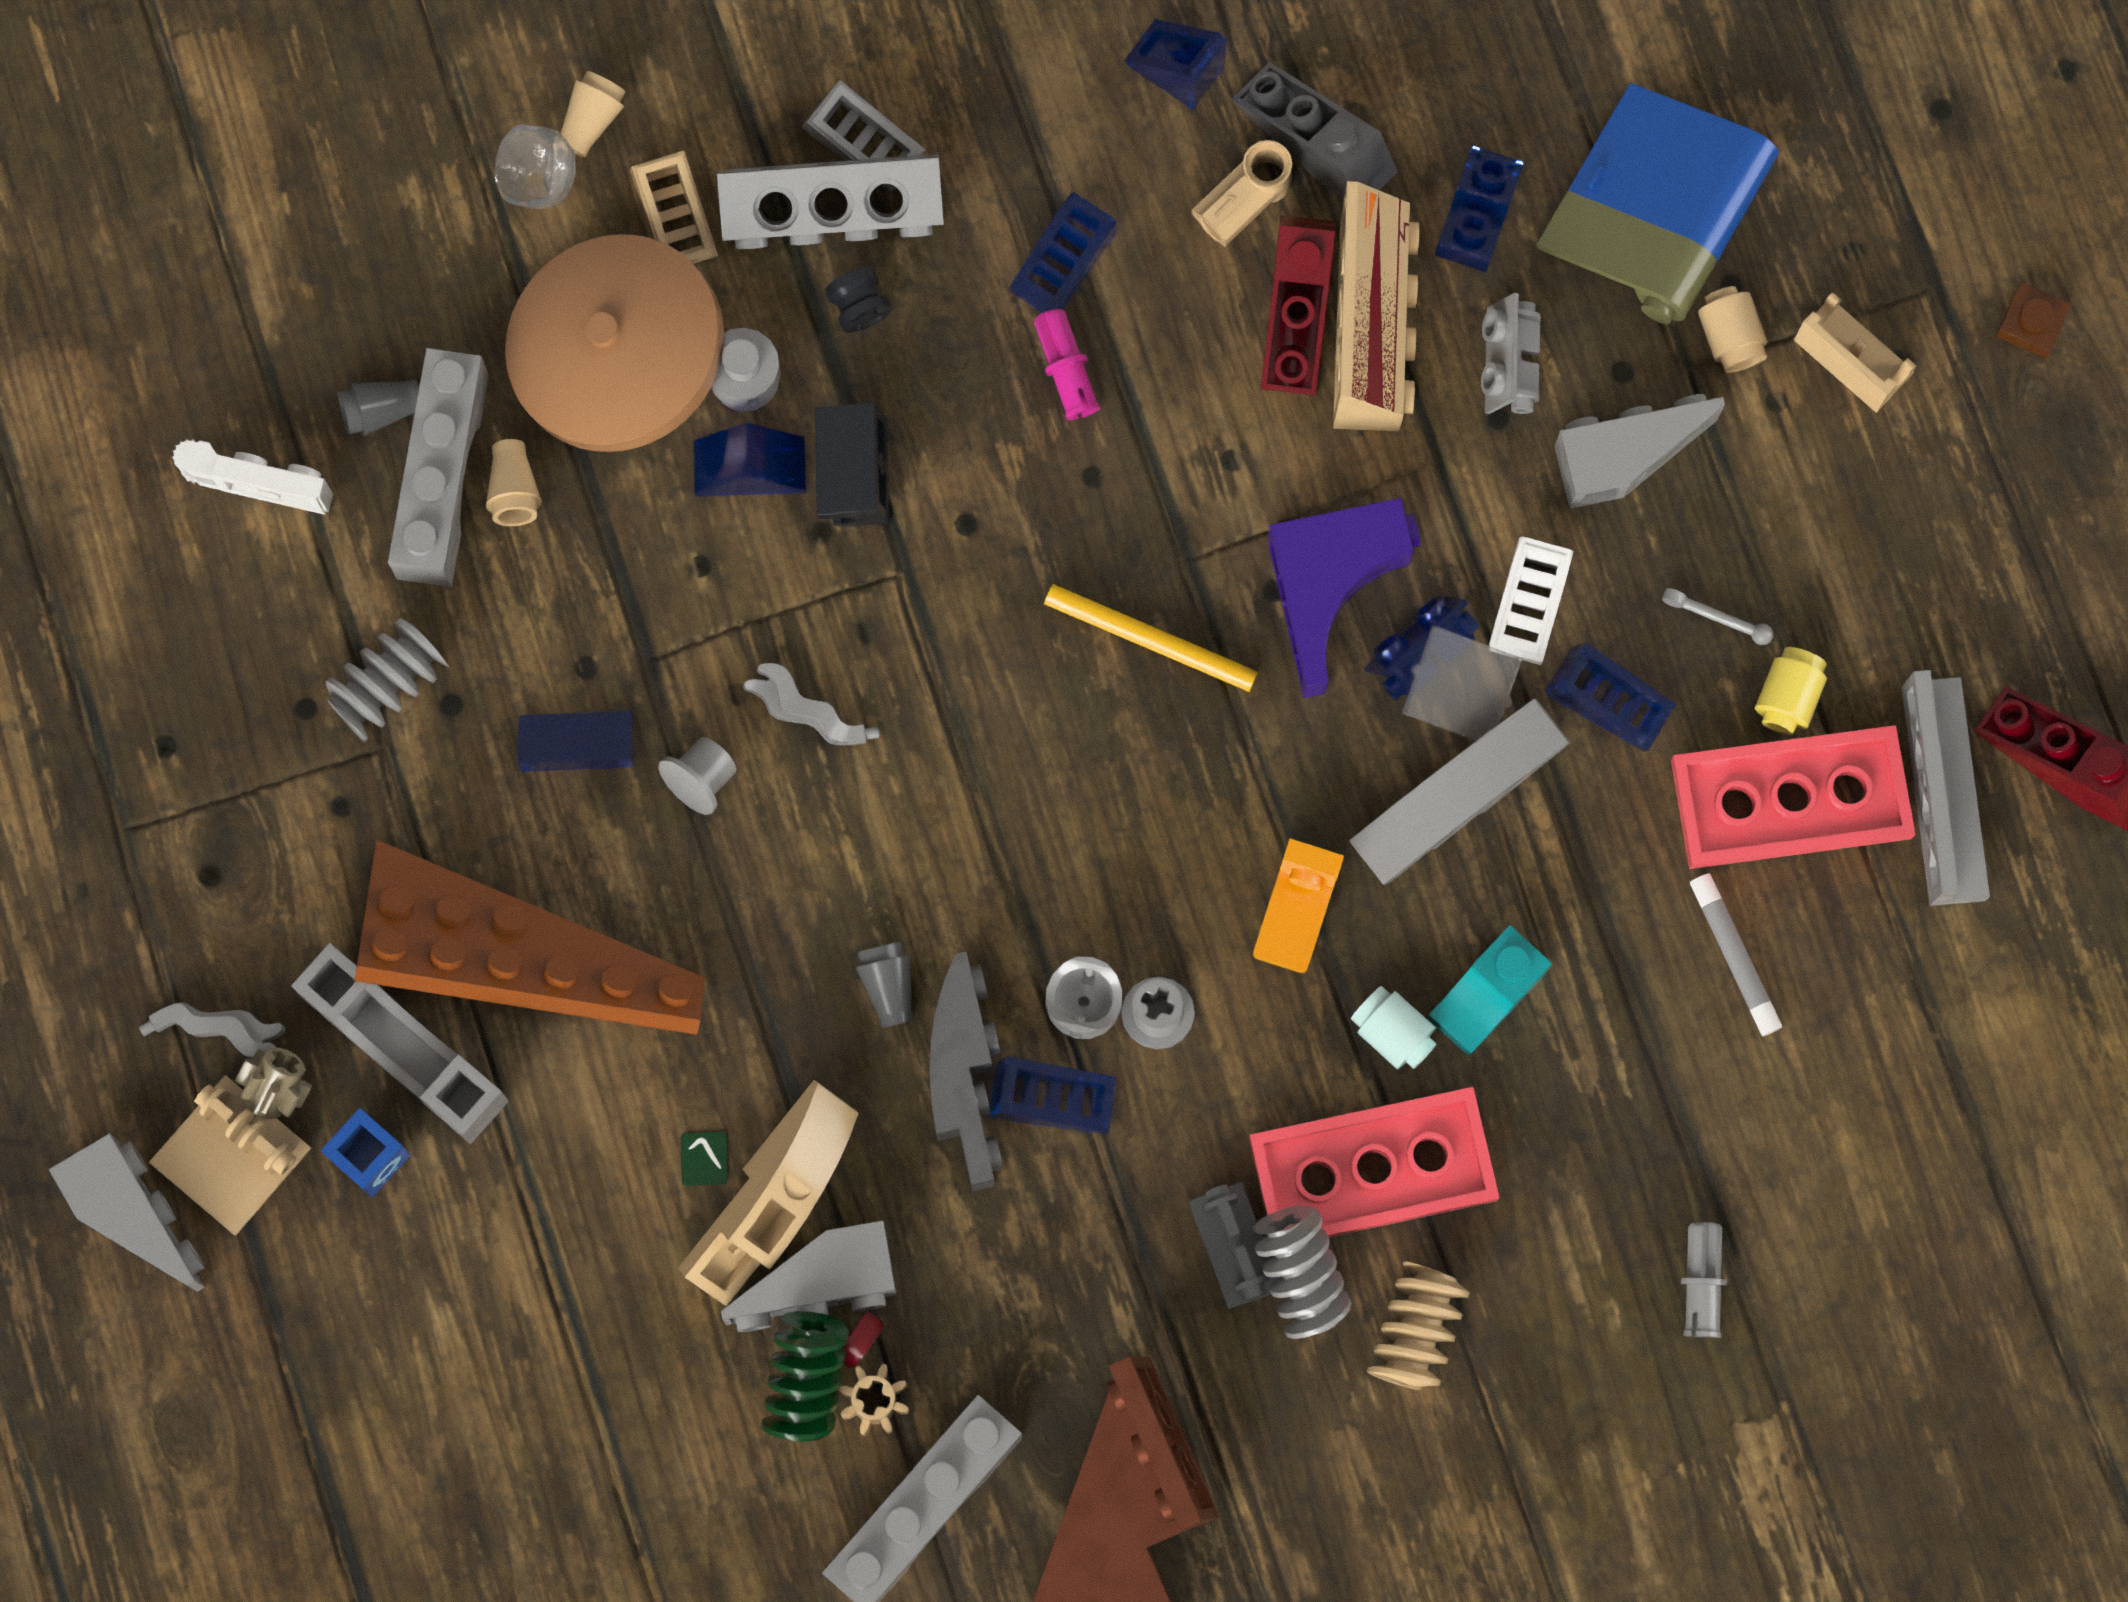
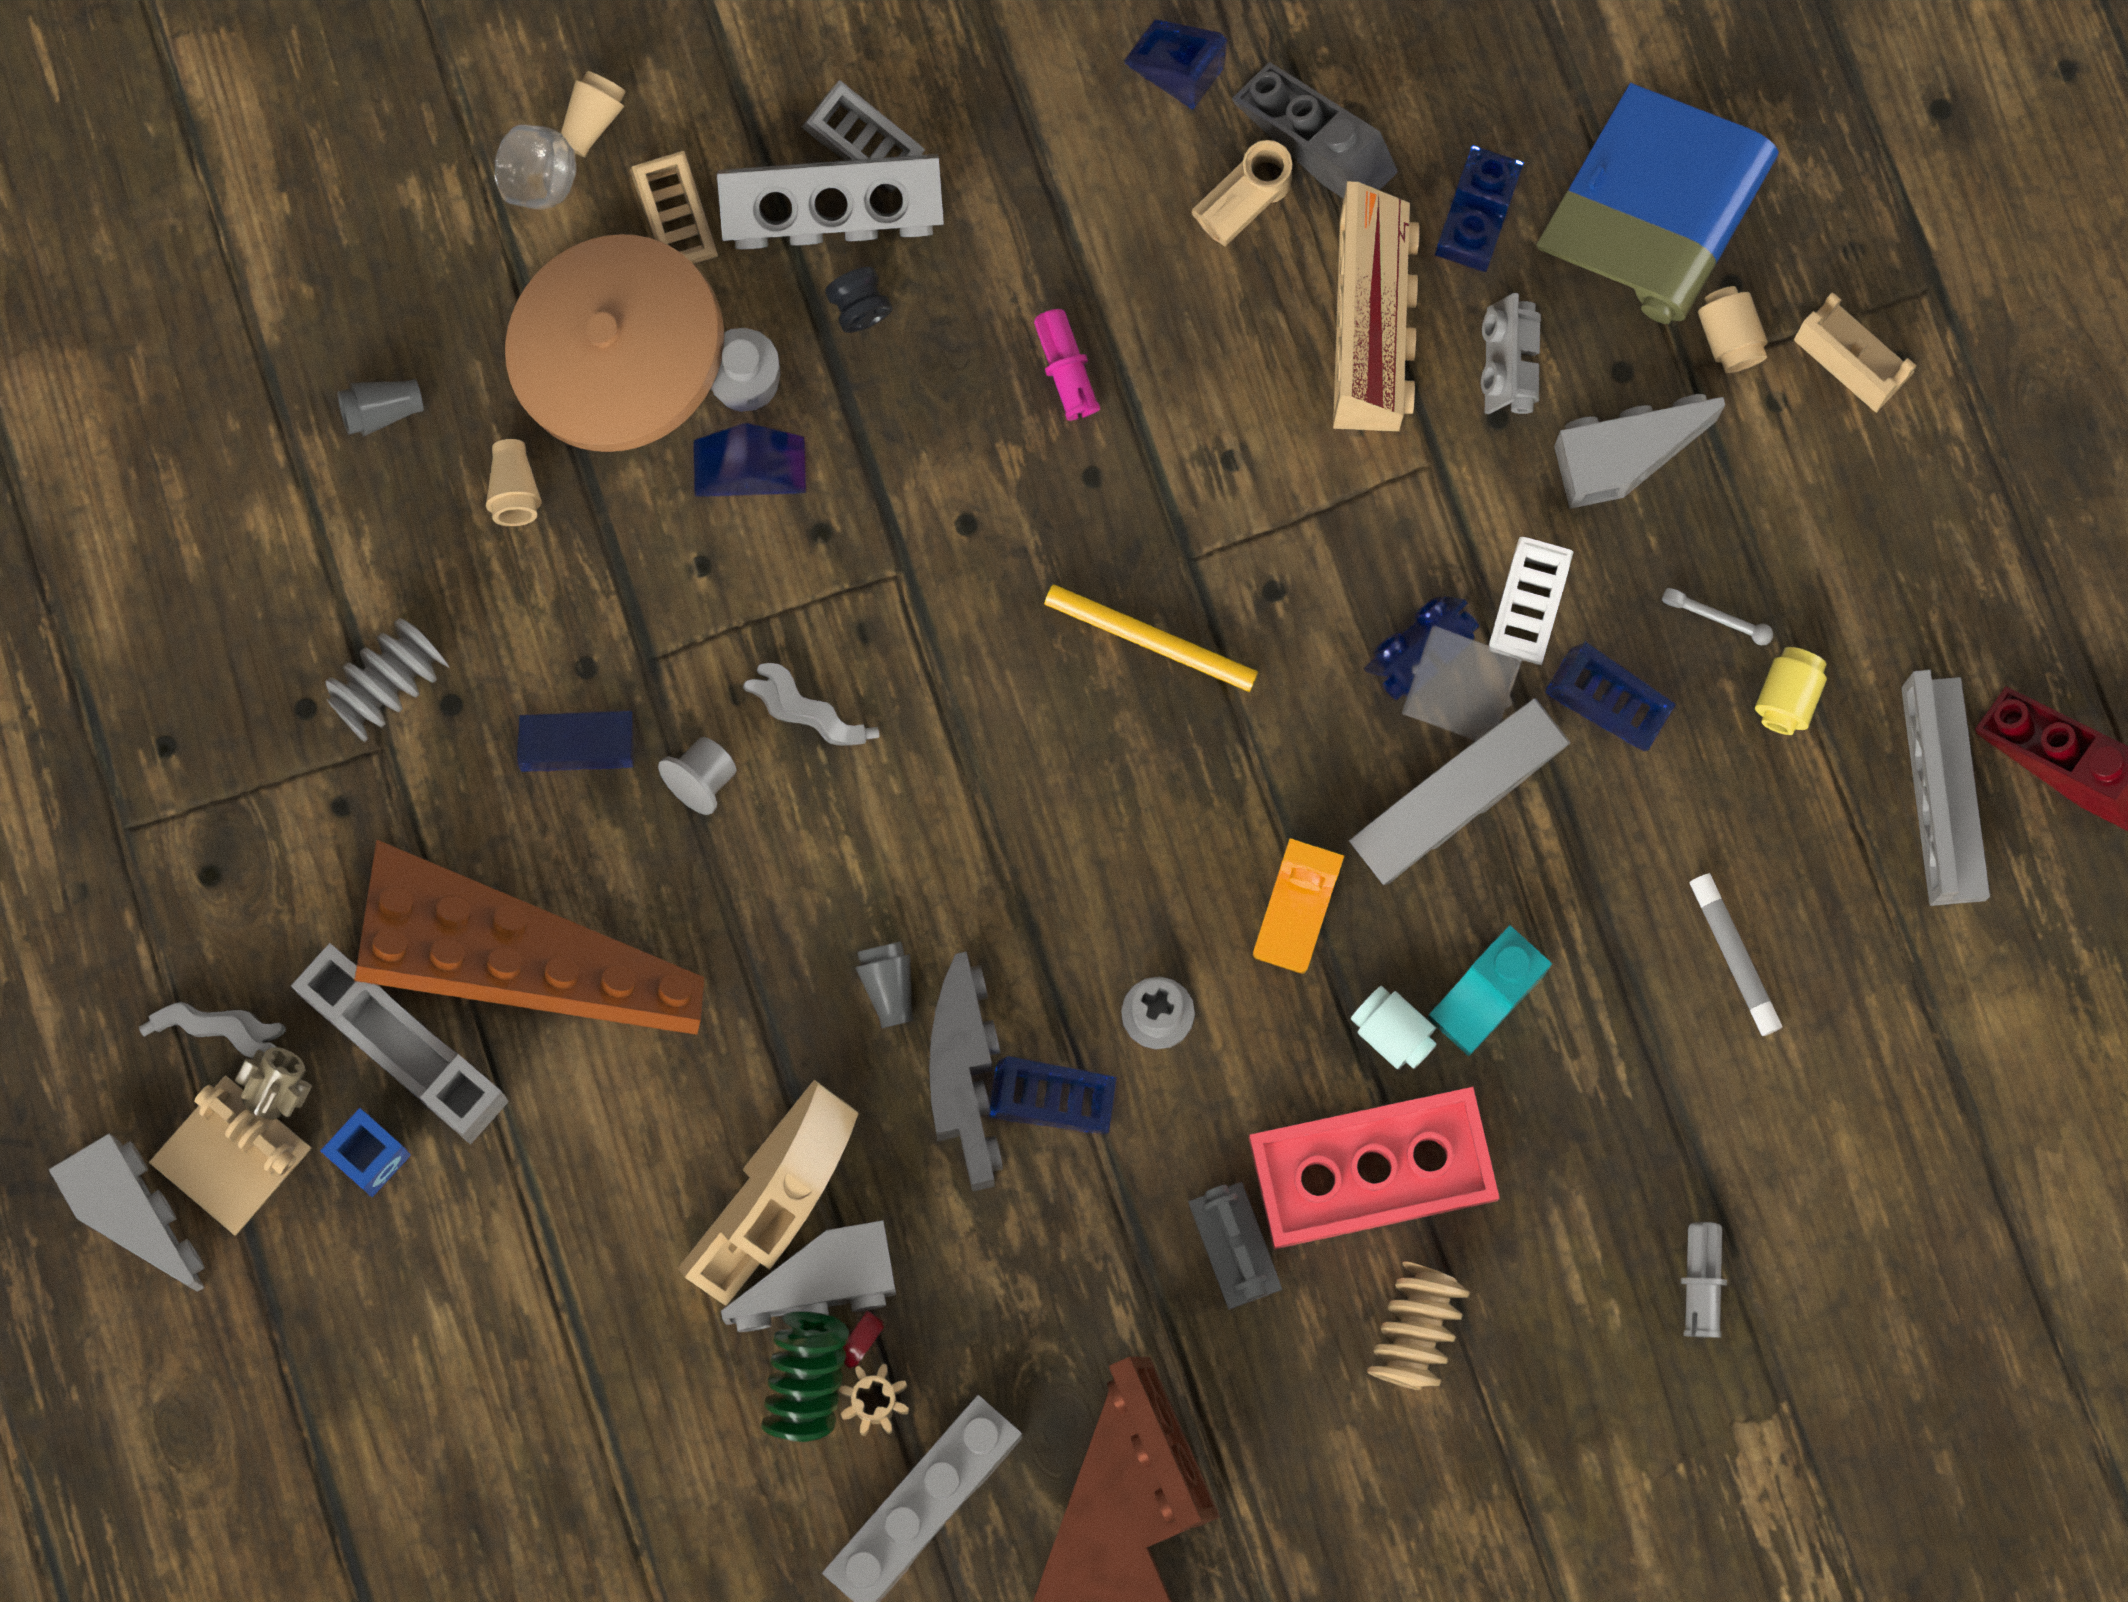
white hinge [172,439,334,515] -> none
light grey arch [388,348,489,587] -> none
dark green sticker [681,1132,728,1186] -> none
black hinge [815,402,890,526] -> none
clear blue slope [1009,192,1117,313] -> none
light grey piece [1046,957,1122,1039] -> none
light grey piece [1252,1205,1352,1339] -> none
dark red slope [1261,215,1336,395] -> none
dark purple arch [1267,498,1420,698] -> none
coral plate [1671,725,1916,869] -> none
reddish brown plate [1996,282,2072,358] -> none

